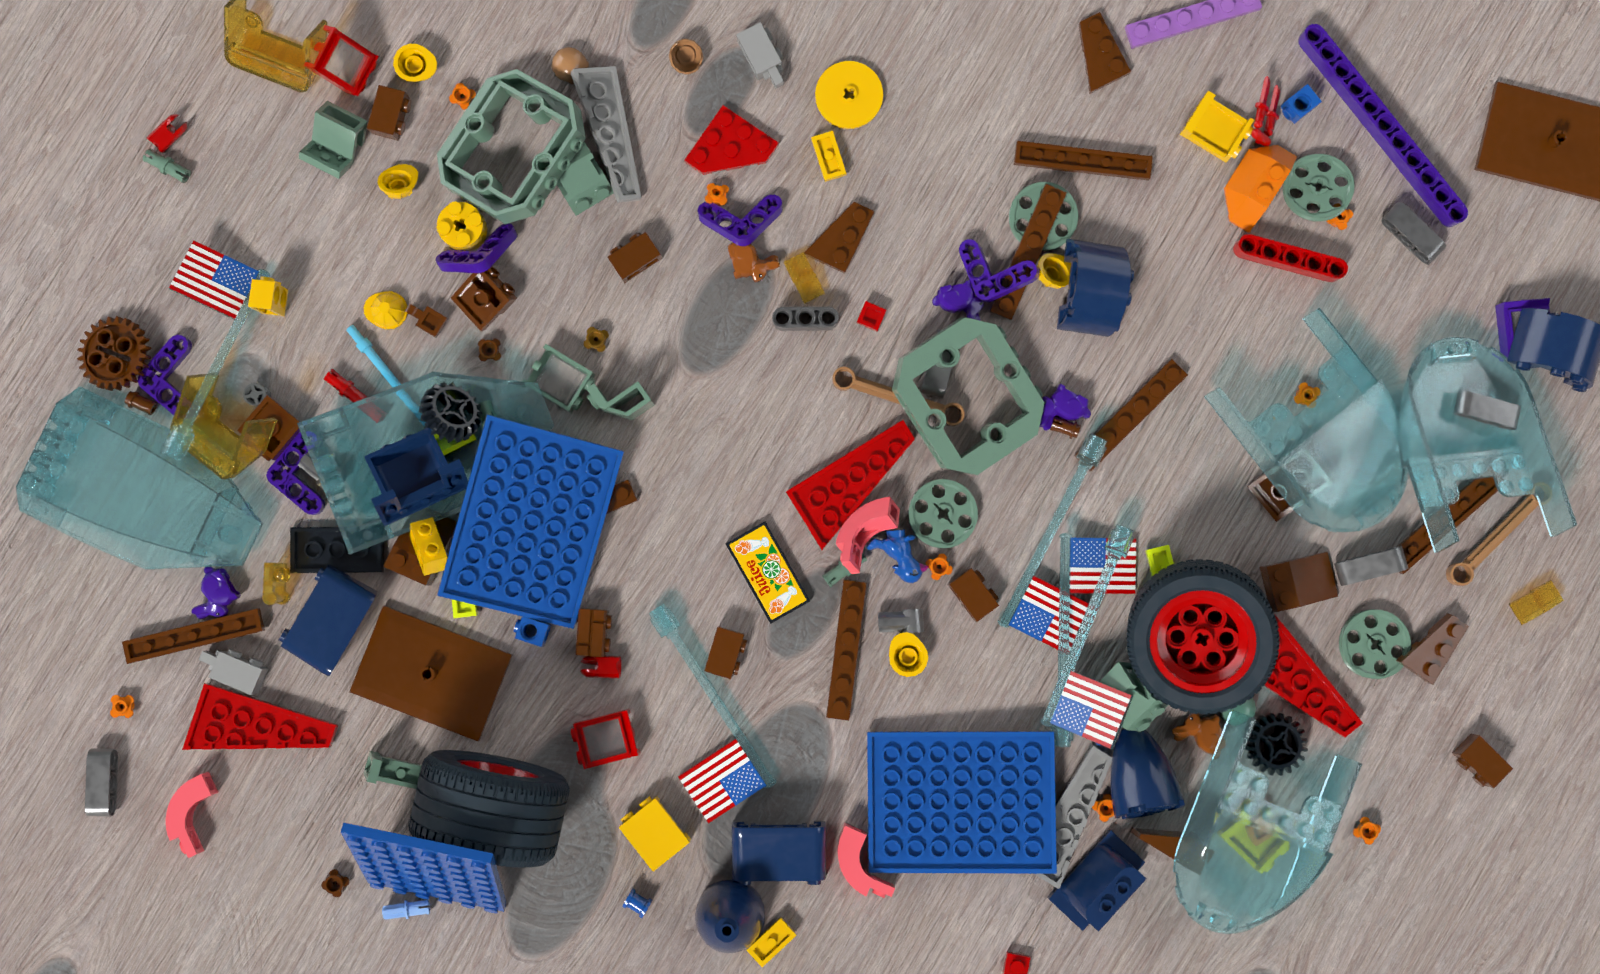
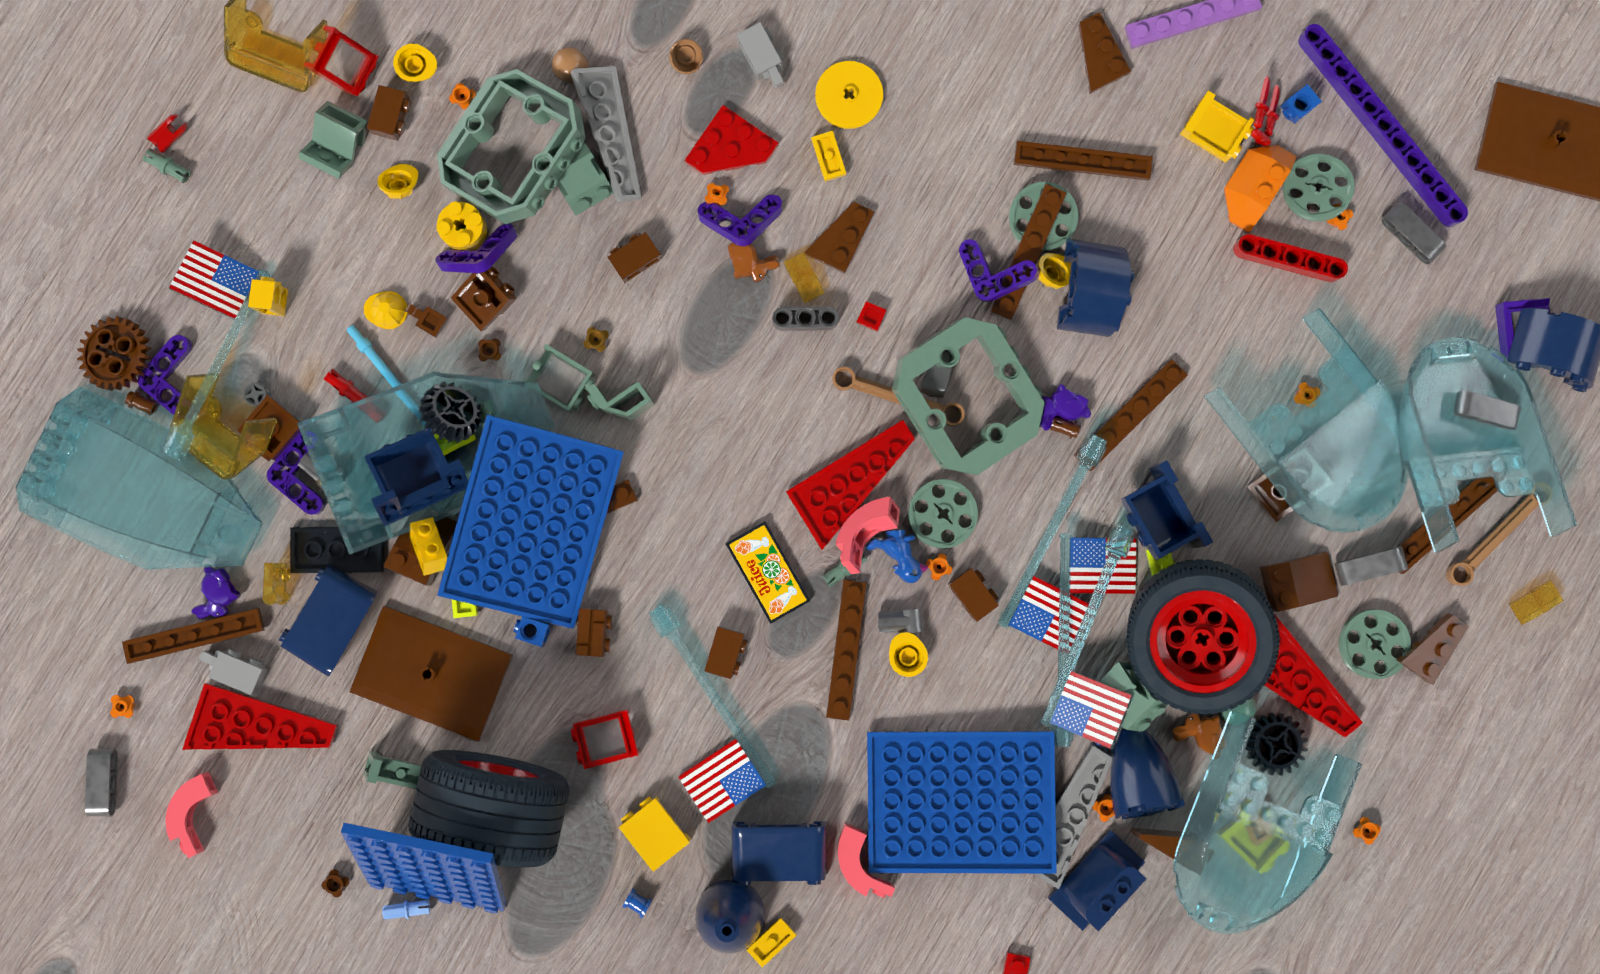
red piece [580,656,621,678] -> none
dark purple animal [932,280,984,321] -> none
reddish brown brick [1452,733,1513,788] -> none
none -> dark blue windscreen [1121,460,1213,559]

